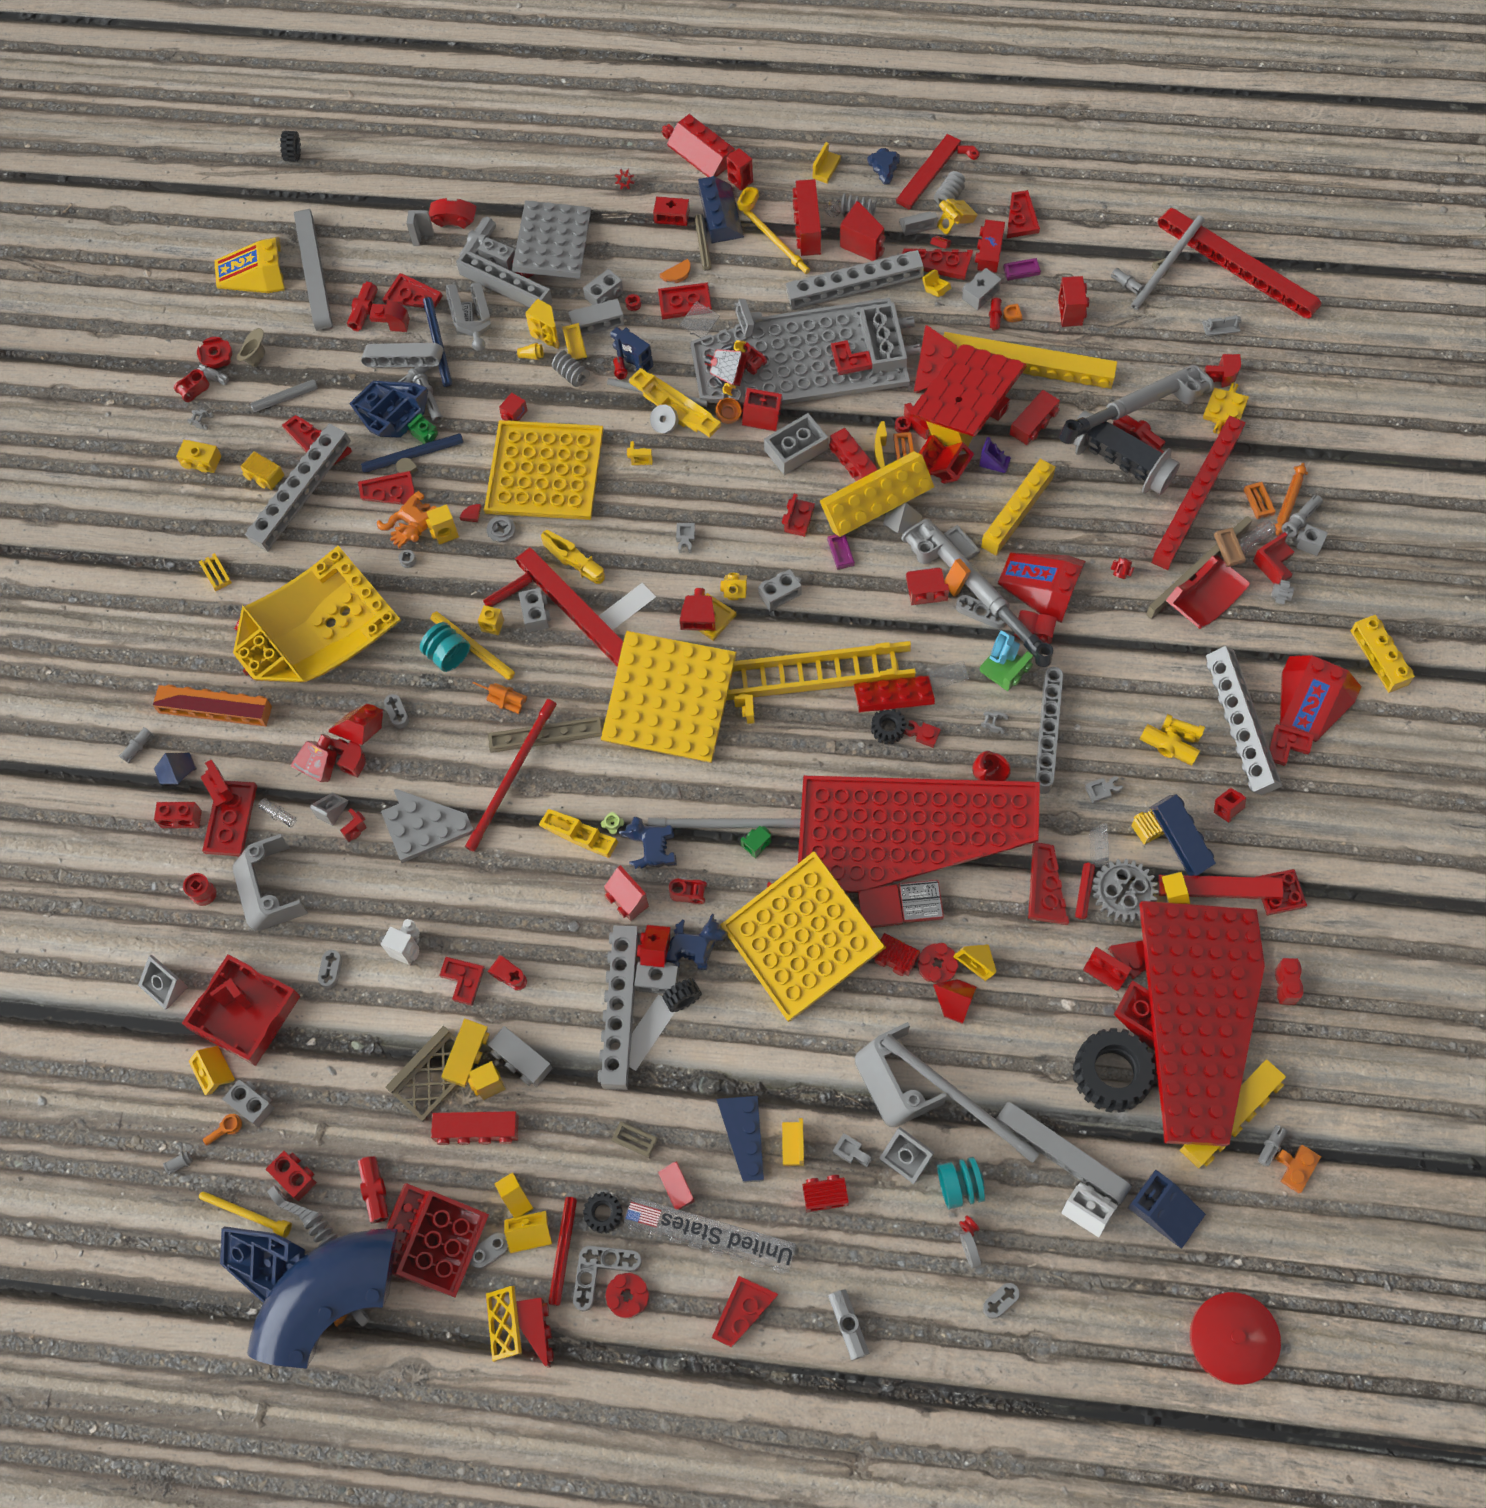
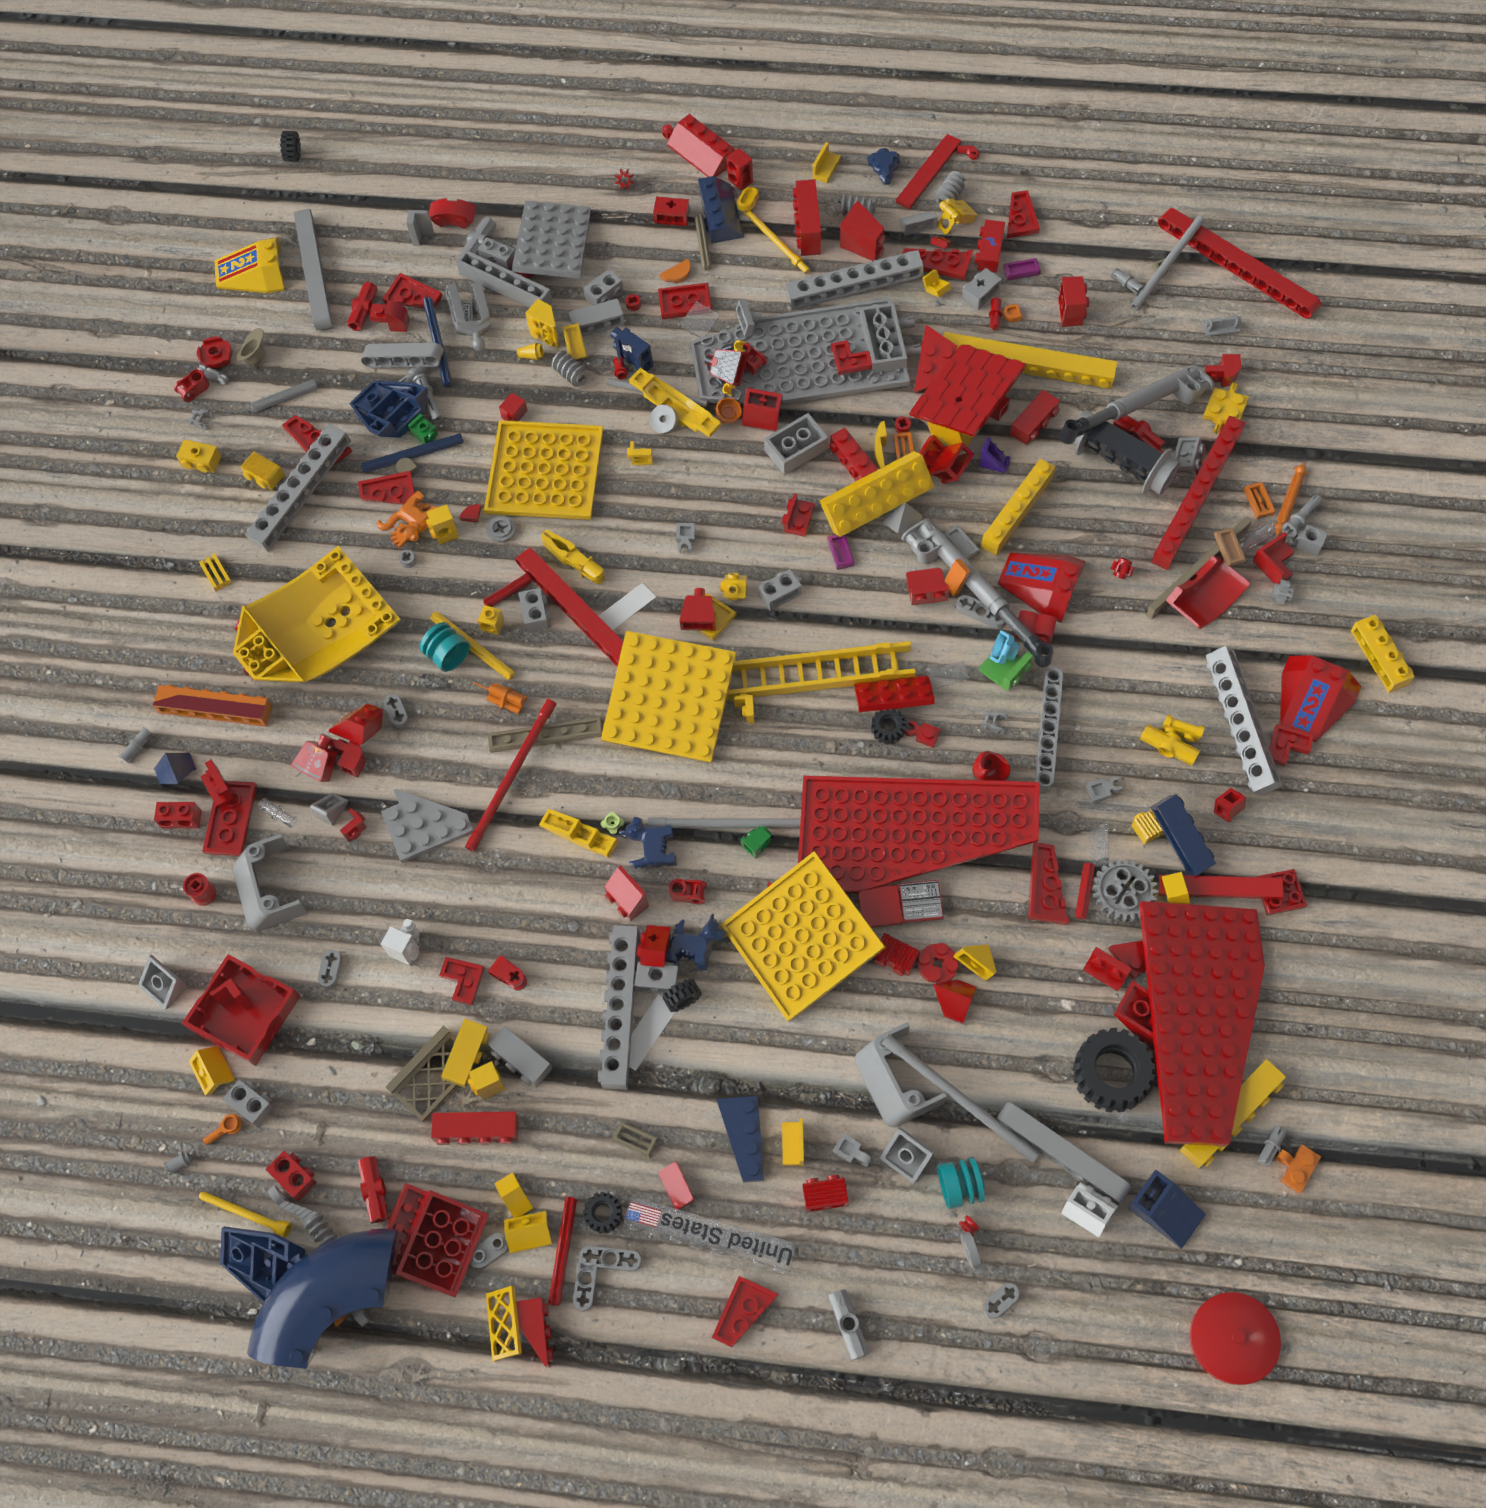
red plate [605,1273,649,1319] -> none
red slope [904,402,930,440] -> none
red brick [1275,958,1303,1005] -> none
none -> light grey bracket [1174,437,1206,476]

